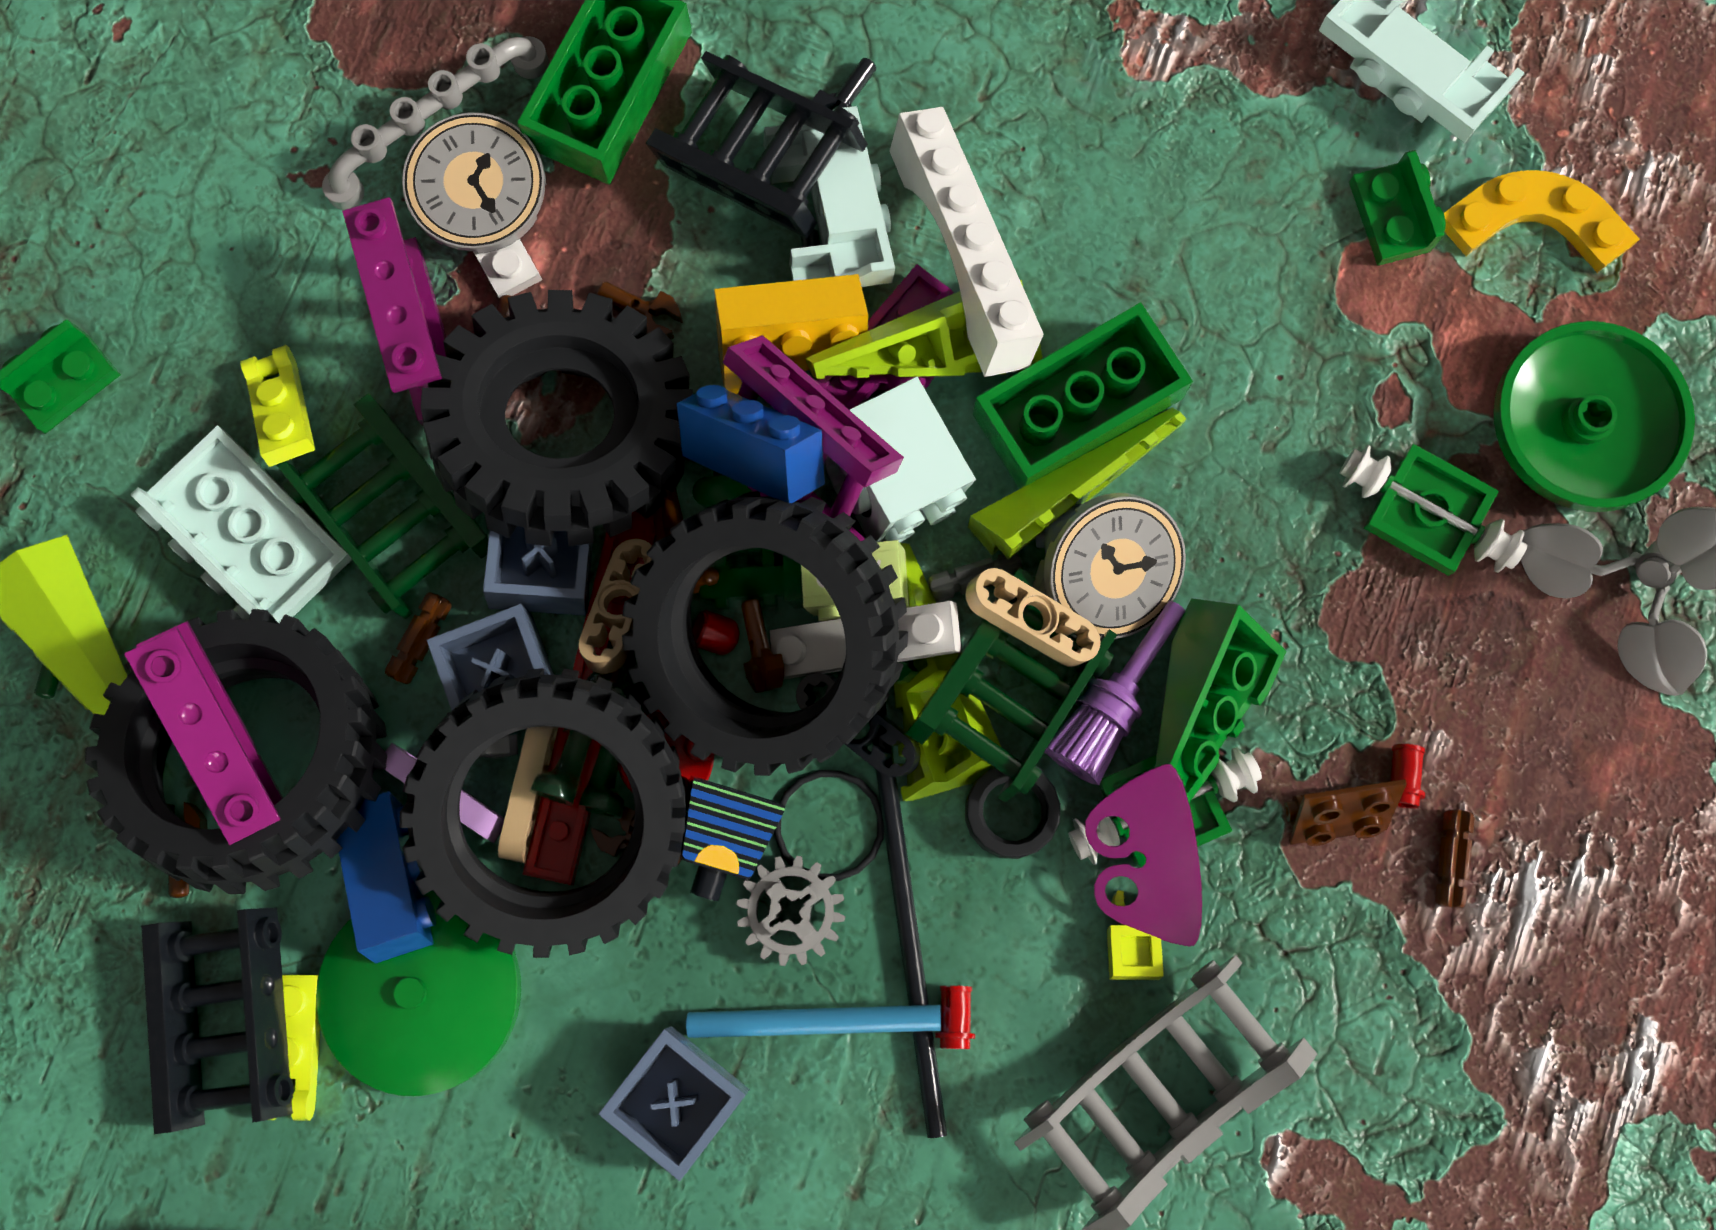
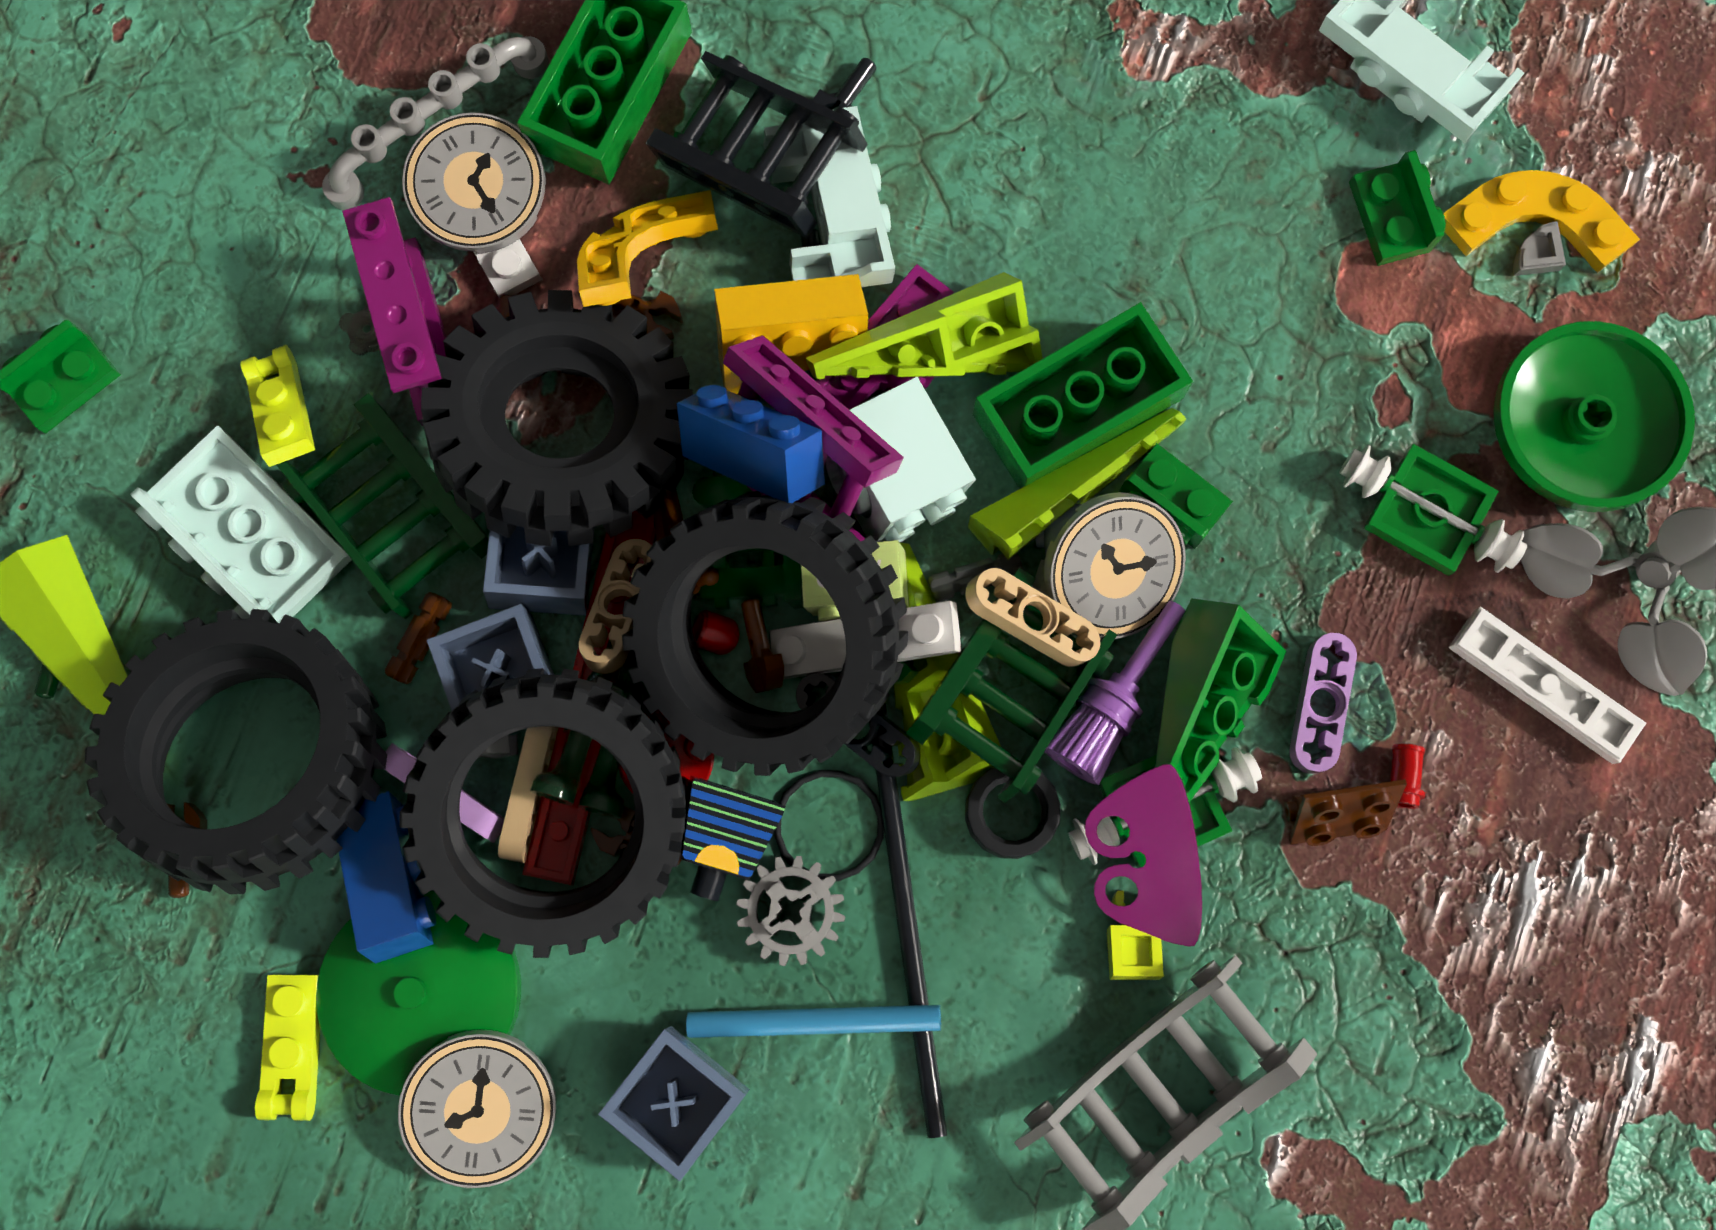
magenta fence [124,620,283,845] -> none
black fence [141,908,294,1135] -> none
white arch [890,107,1044,377] -> none
red pin [935,986,975,1049] -> none
reddish brown axle [1435,809,1475,908] -> none
none -> clear smoke plate [339,304,380,356]
none -> tile [398,1030,556,1188]
none -> yellow plate [577,190,718,307]
none -> green bracket [1119,443,1233,549]
none -> lavender beam [1289,633,1357,774]
none -> white plate [1448,606,1646,764]
none -> light grey tile [1513,221,1566,276]

